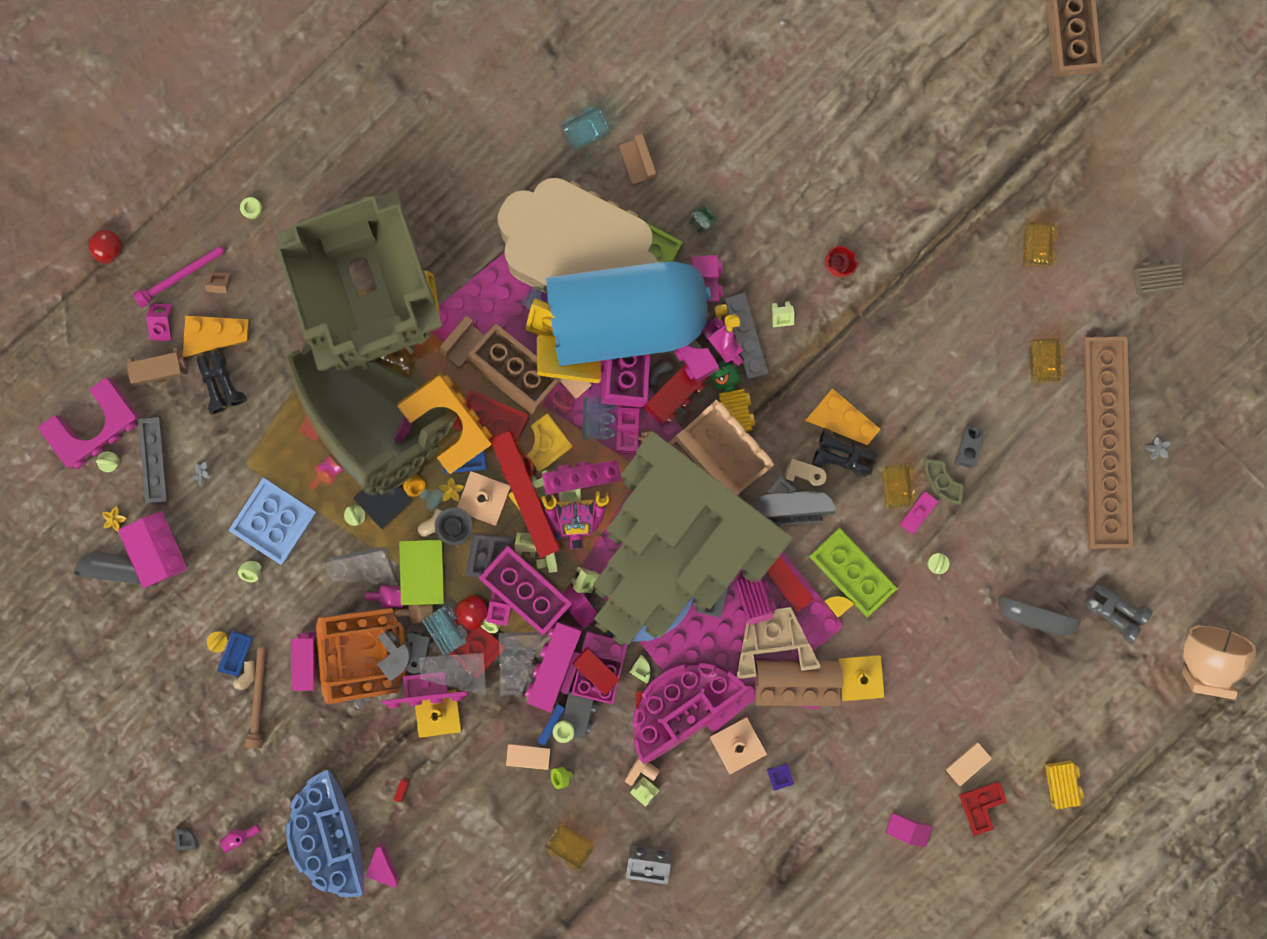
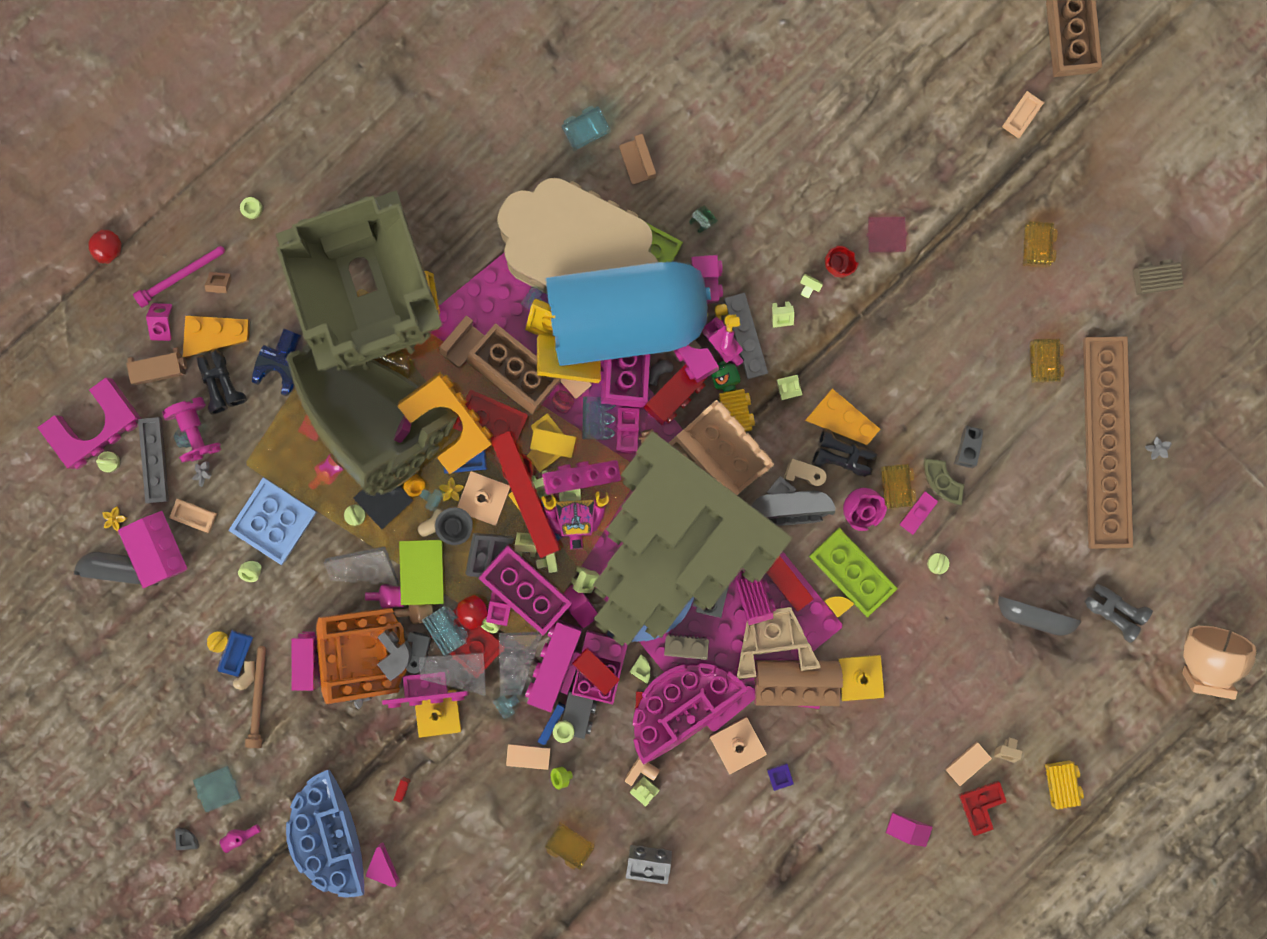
none -> dark pink piece [162,397,222,463]
none -> light nougat tile [169,499,218,533]
none -> clear light blue tile [174,428,191,448]
none -> clear light blue piece [193,766,241,812]
none -> clear blue connector [252,329,301,396]
none -> clear light blue tile [493,695,519,719]
none -> yellow tile [530,428,576,458]
none -> dark tan brick [664,633,709,660]
none -> yellowish green tile [776,375,802,400]
none -> yellowish green tile [800,273,823,298]
none -> dark pink cylinder [843,488,887,531]
none -> clear pink piece [866,217,908,253]
none -> tan tile [994,737,1022,763]
none -> light nougat tile [1002,91,1044,138]

